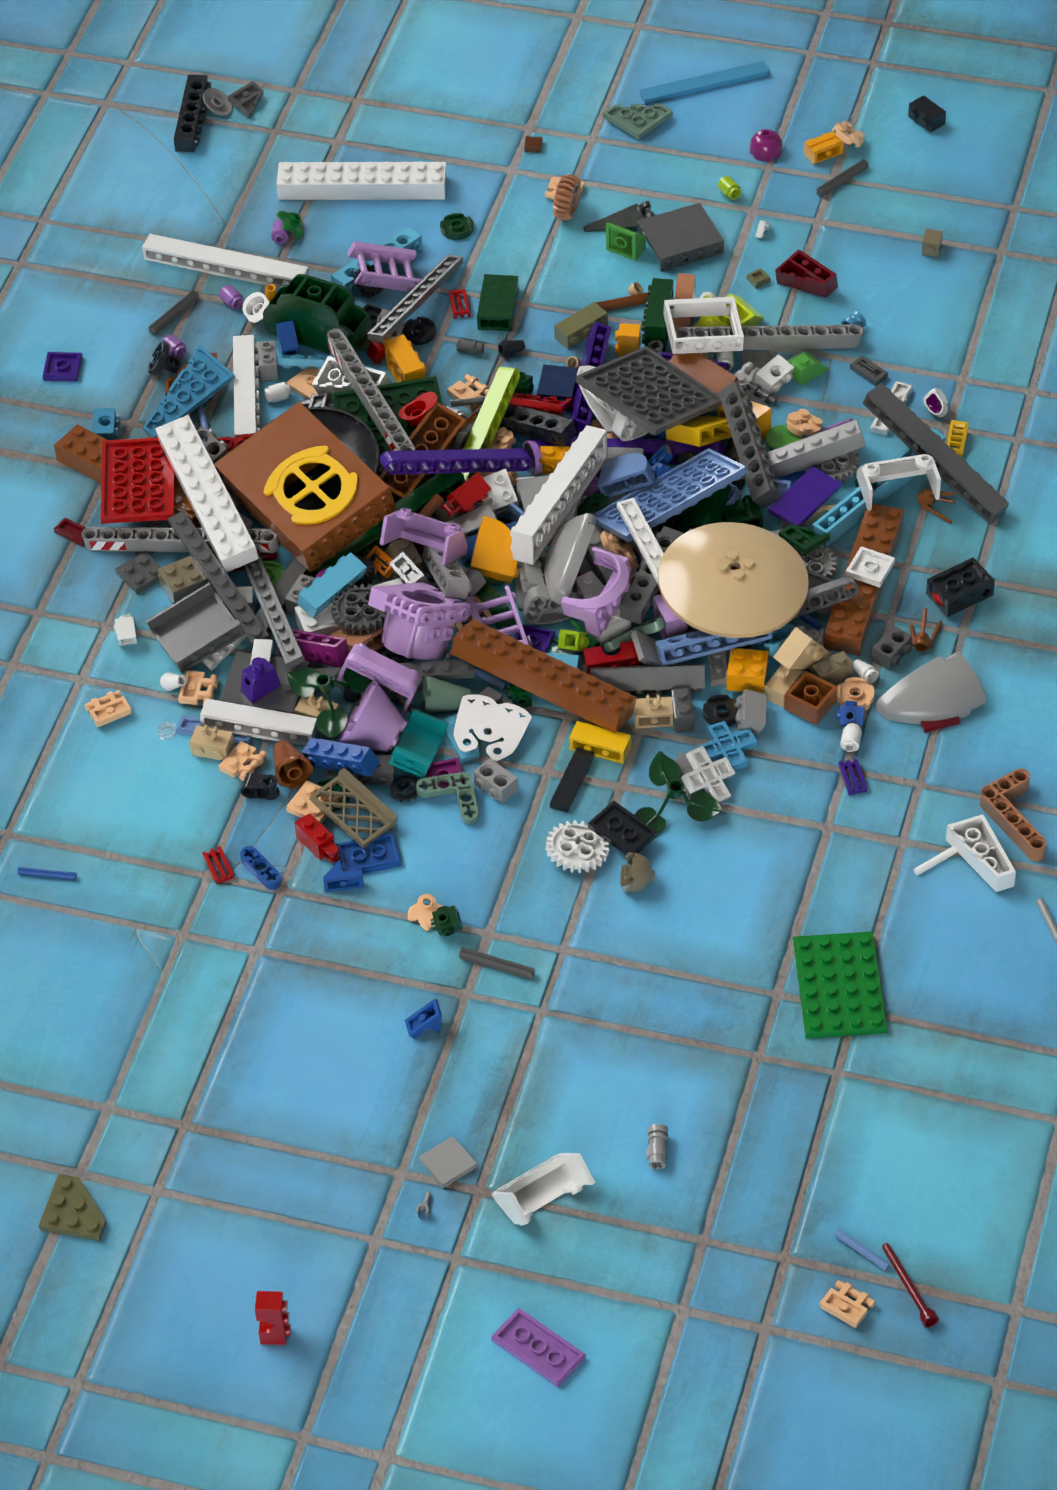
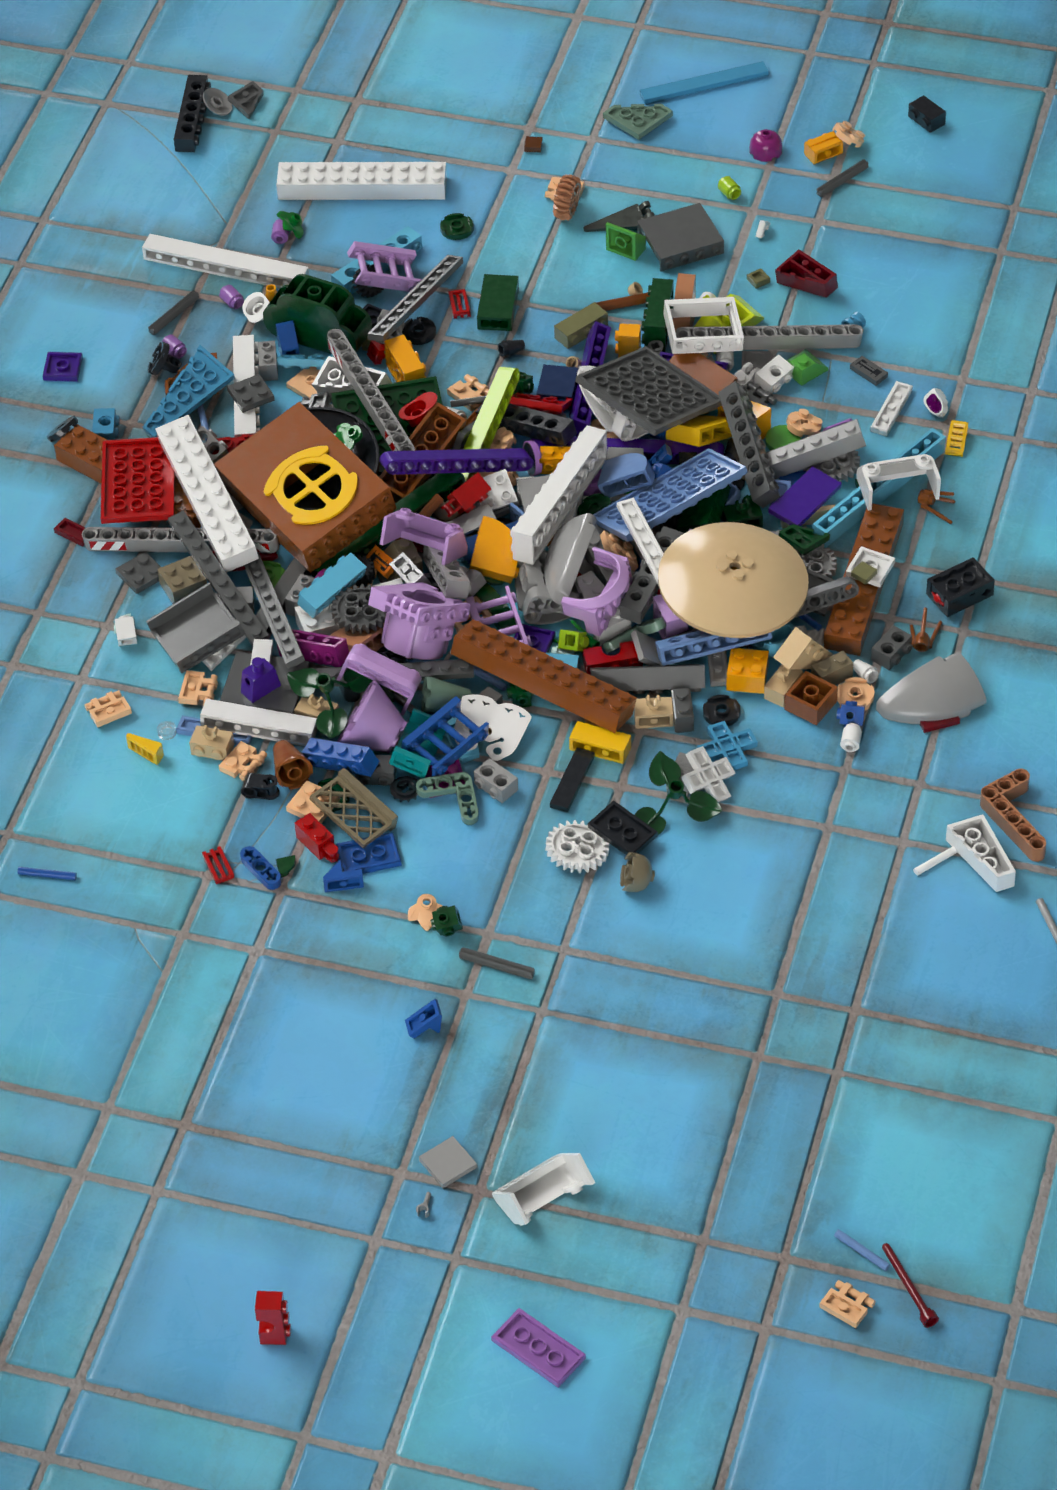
olive plate [39,1174,106,1241] -> none
white cone [160,672,187,691] -> none
white brick [264,382,291,403] -> none
dark grey pin [456,340,485,355] -> none
light grey axle [646,1124,668,1170] -> none
light grey brick [736,689,767,735] -> none
green plate [793,931,887,1039] -> none
dark purple tile [838,759,867,795] -> none
dark grey brick [863,383,1009,524] -> none
dark tan brick [922,229,943,257] -> none
none -> black tile [47,415,78,442]
none -> yellow slope [126,733,164,765]
none -> dark grey plate [227,374,275,413]
none -> dark green tile [276,855,296,878]
none -> plate [334,423,363,450]
none -> blue fence [401,696,489,777]
none -> olive tile [851,561,877,585]

